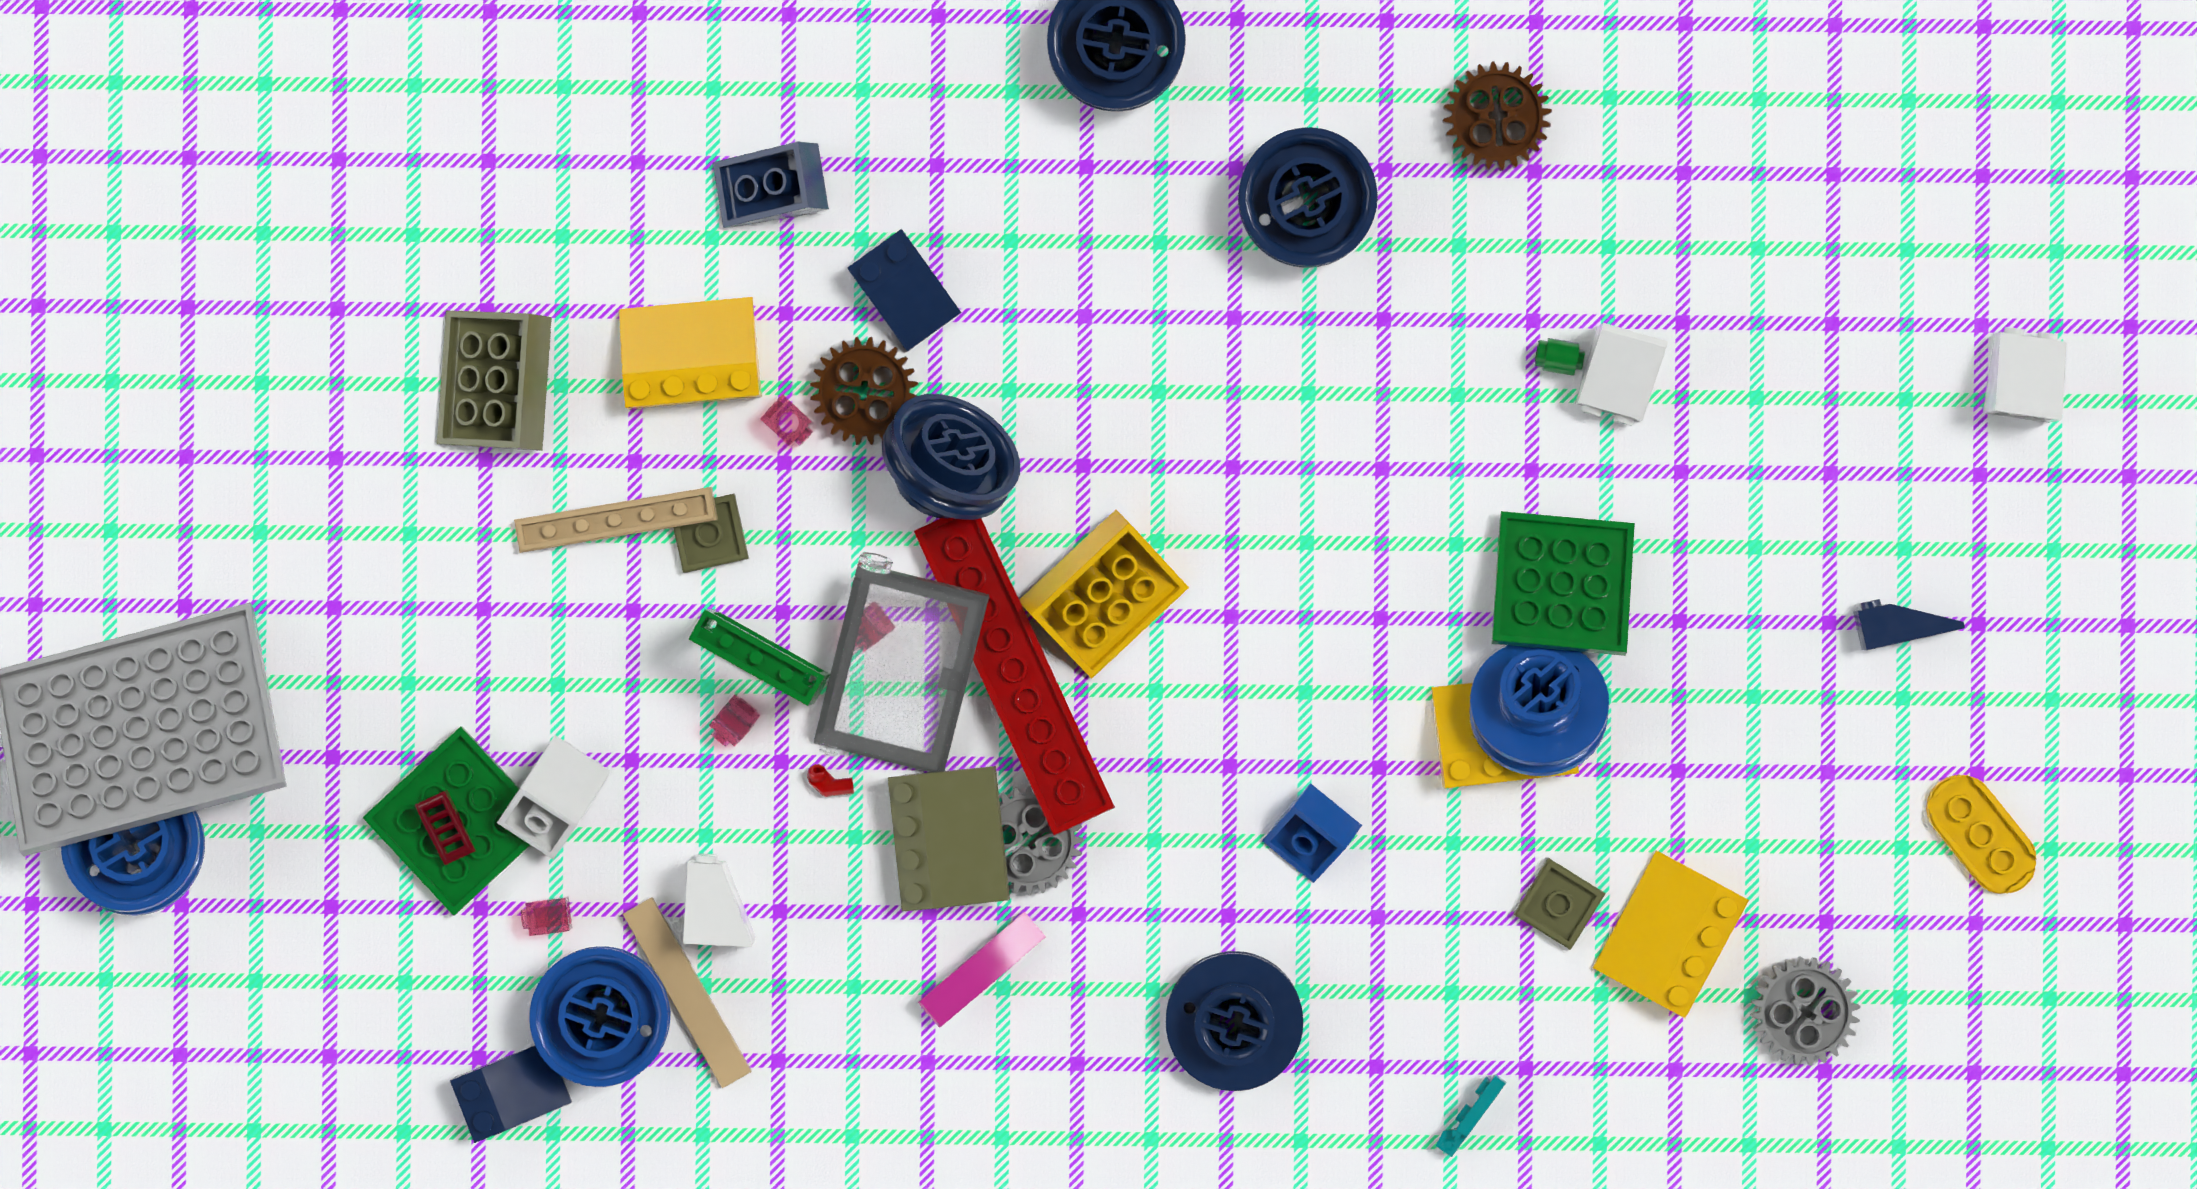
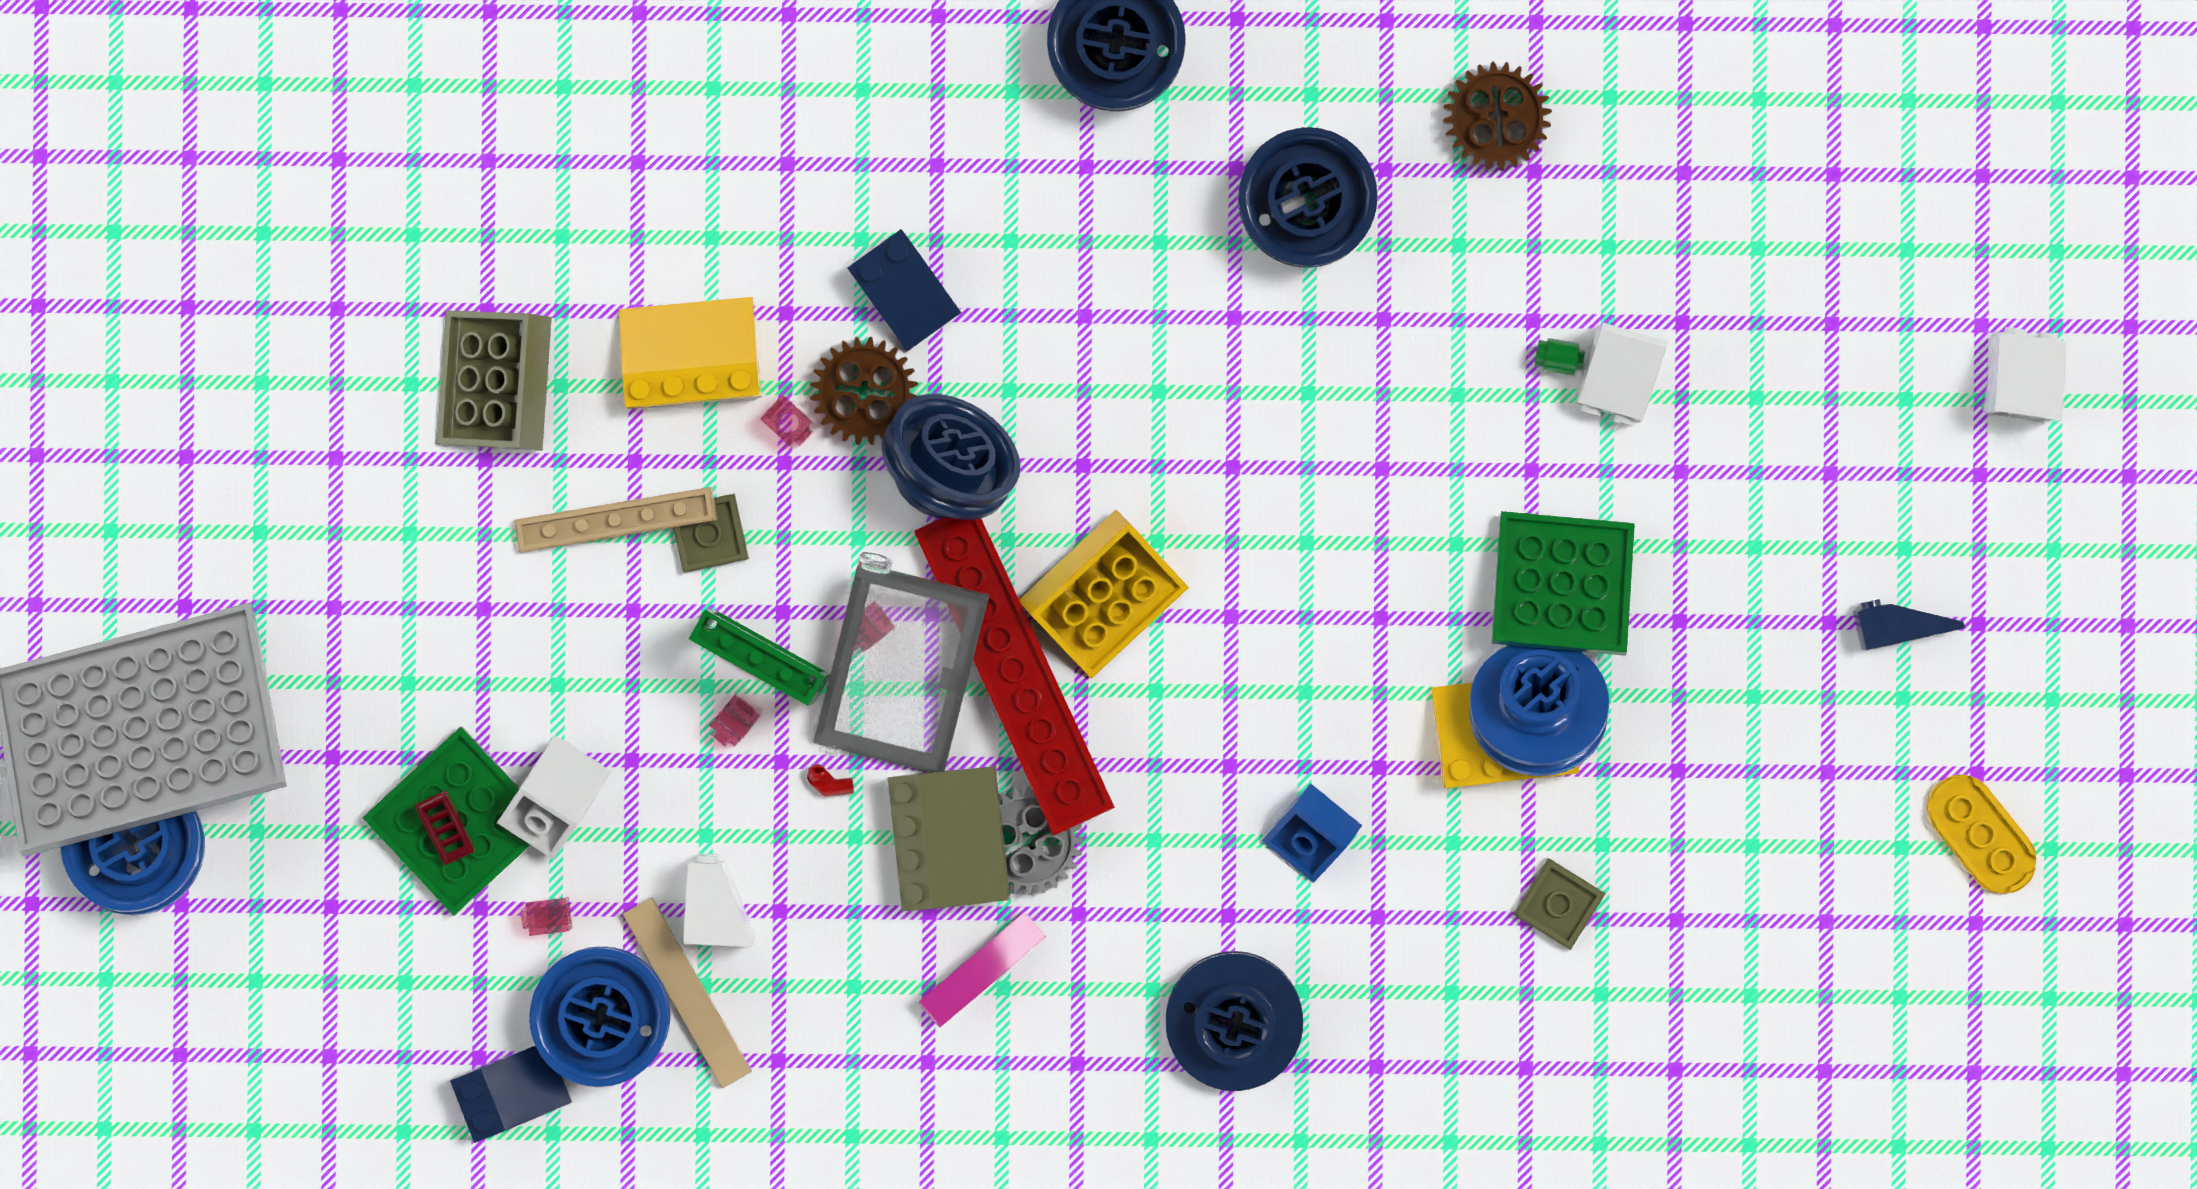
dark blue slope [713,141,829,228] -> none
teal hinge [1436,1074,1507,1157] -> none
yellow slope [1592,850,1749,1018] -> none
light grey gear [1750,956,1861,1066] -> none

